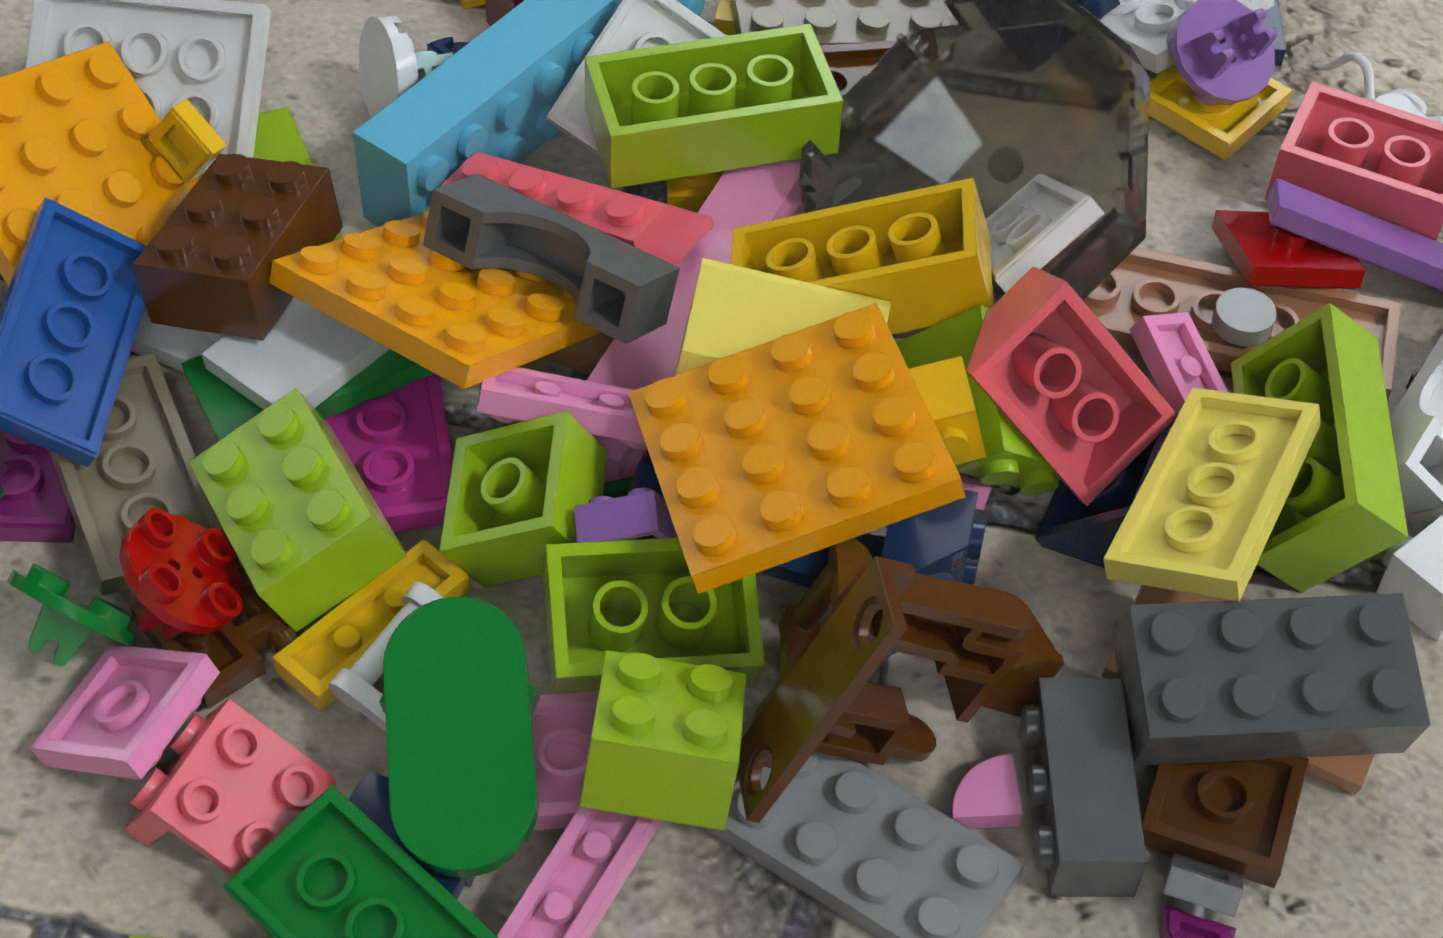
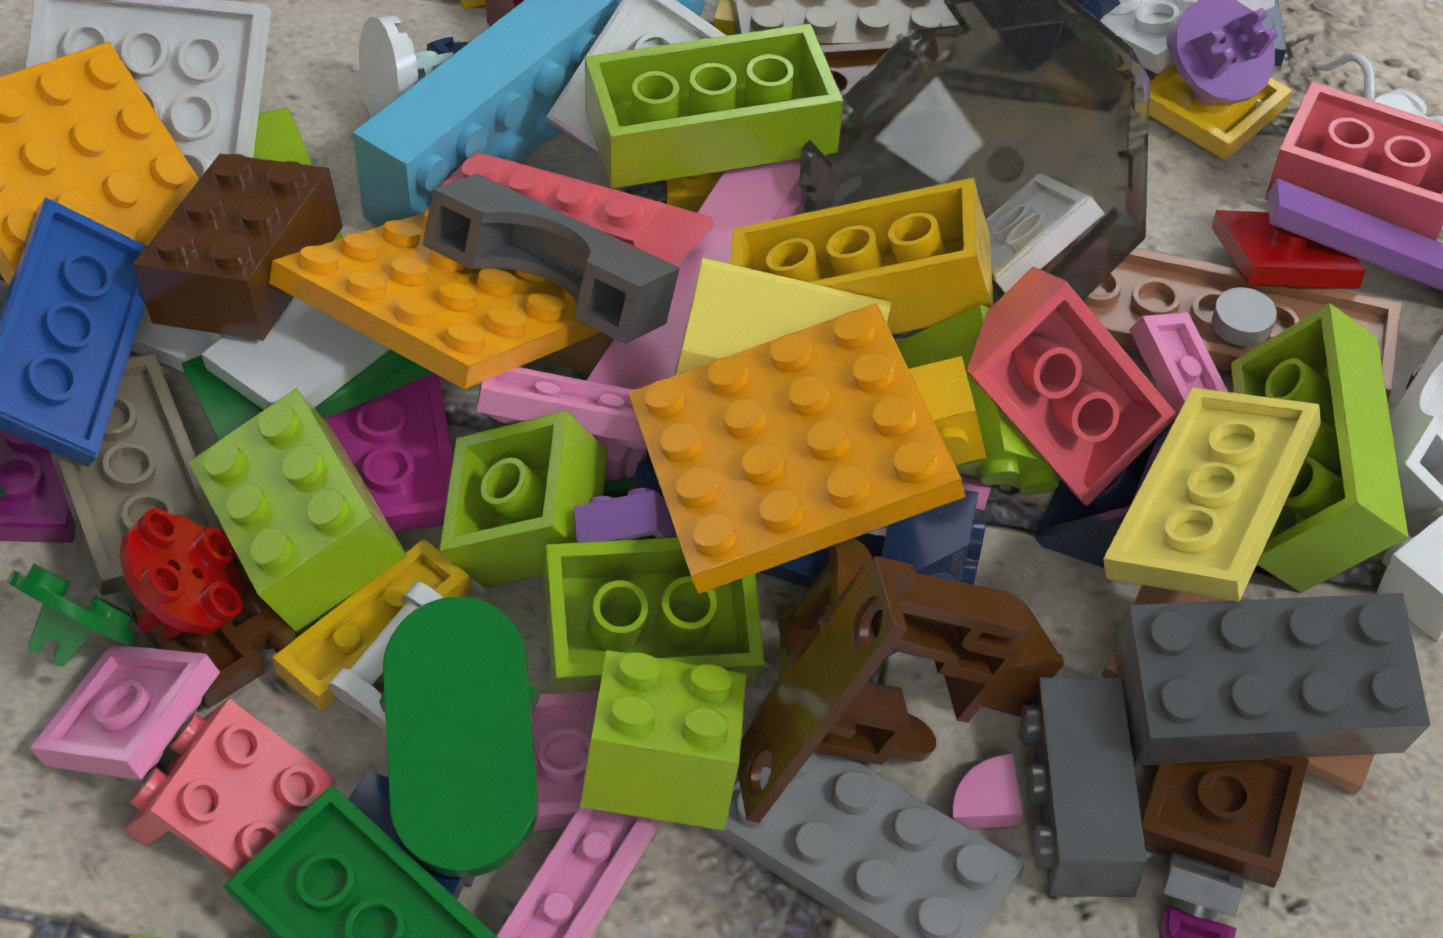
yellow tile [148,98,227,183] -> none

